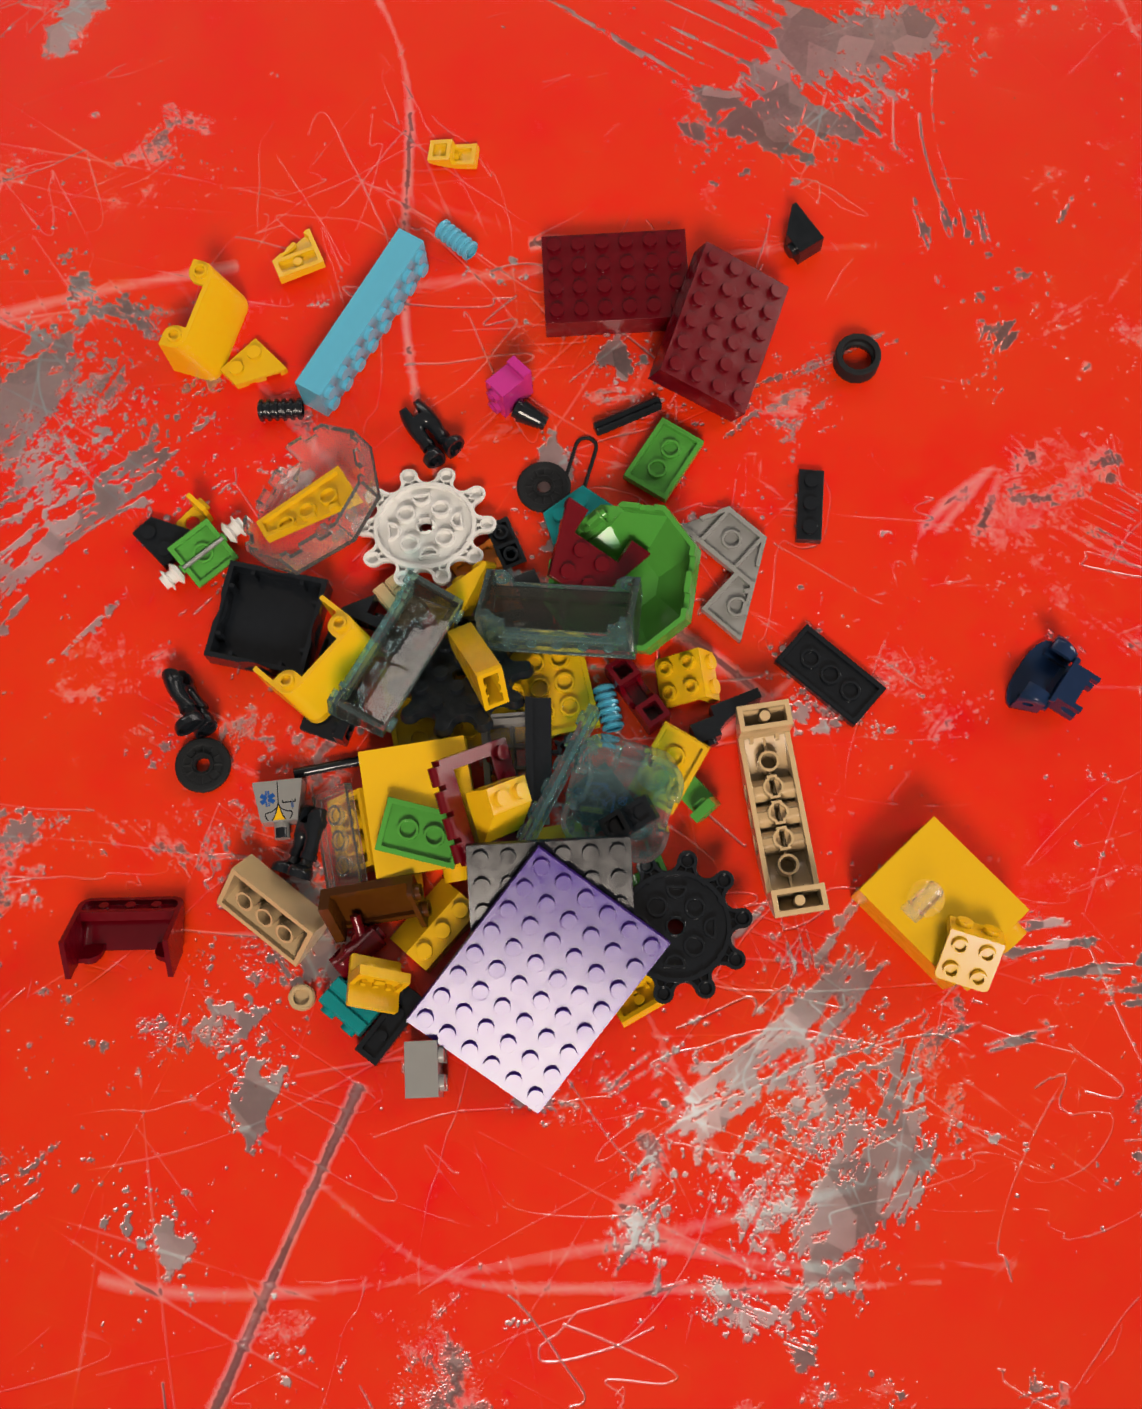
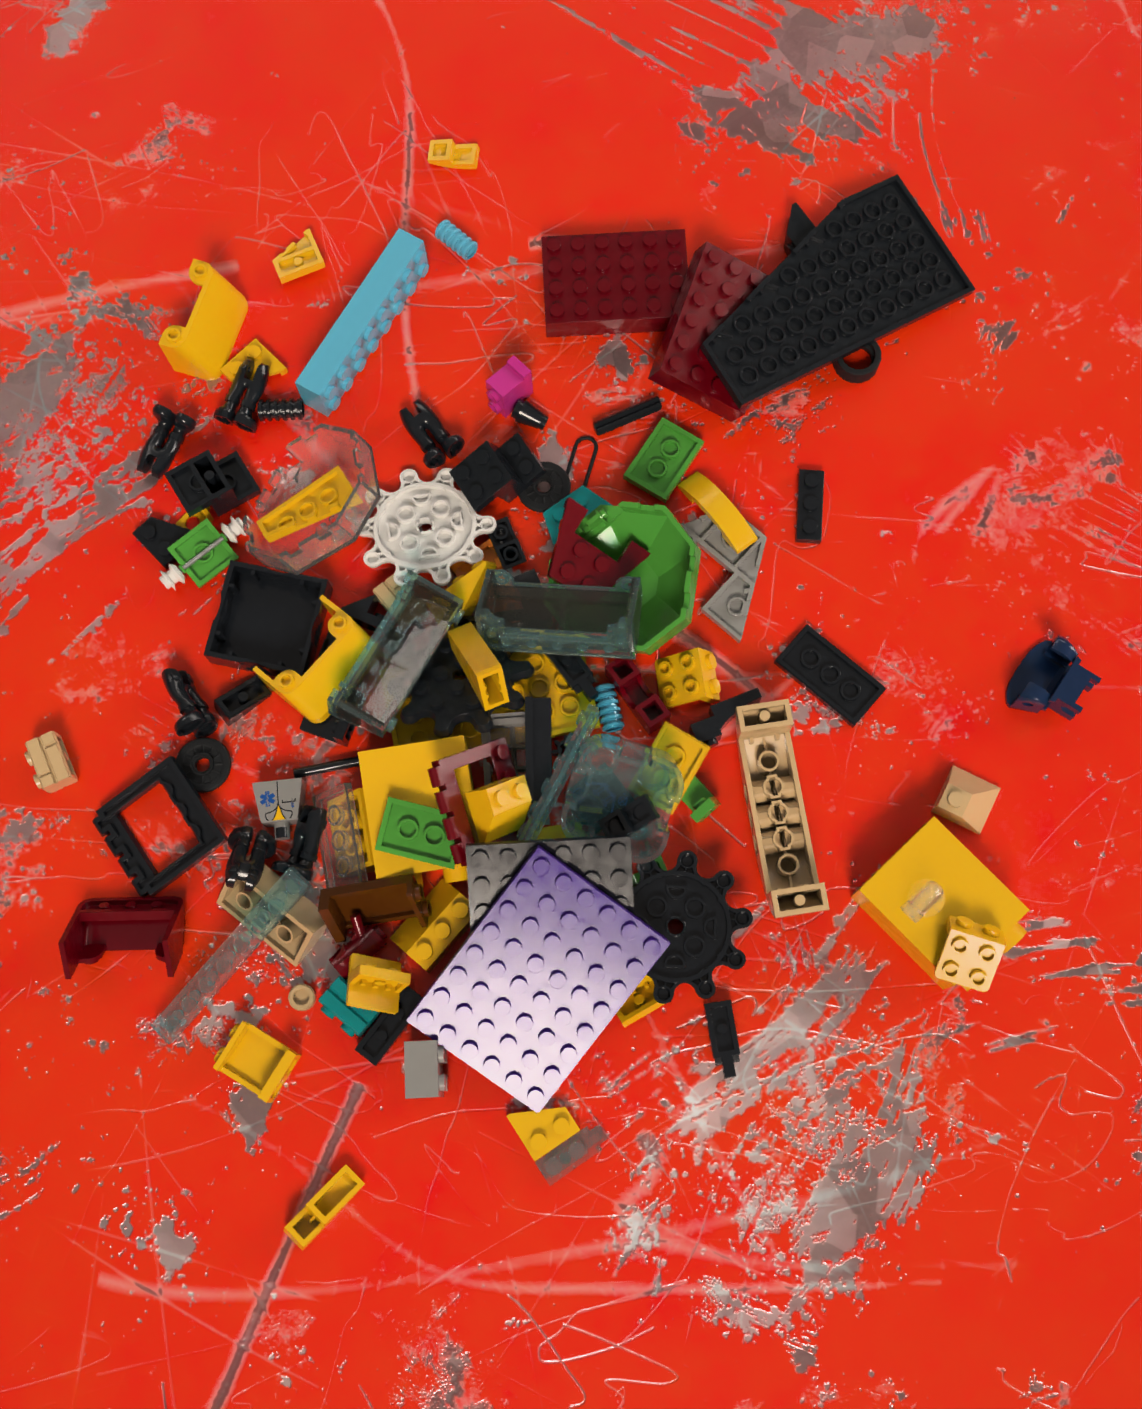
none -> tan brick [24,731,78,793]
none -> black hinge [92,756,228,897]
none -> black piece [137,404,197,479]
none -> clear light blue plate [151,867,312,1044]
none -> black bracket [164,450,261,517]
none -> black piece [213,358,270,433]
none -> yellow panel [213,1021,302,1103]
none -> black slope [214,675,272,726]
none -> black piece [225,826,277,892]
none -> yellow slope [283,1164,365,1251]
none -> black bracket [449,432,547,512]
none -> yellow wing [506,1107,580,1161]
none -> clear light blue hinge [535,1125,608,1186]
none -> black hinge [542,634,598,702]
none -> yellow slope [677,471,758,554]
none -> black wing [700,174,975,409]
none -> black hinge [704,1000,740,1079]
none -> tan slope [931,765,1001,835]

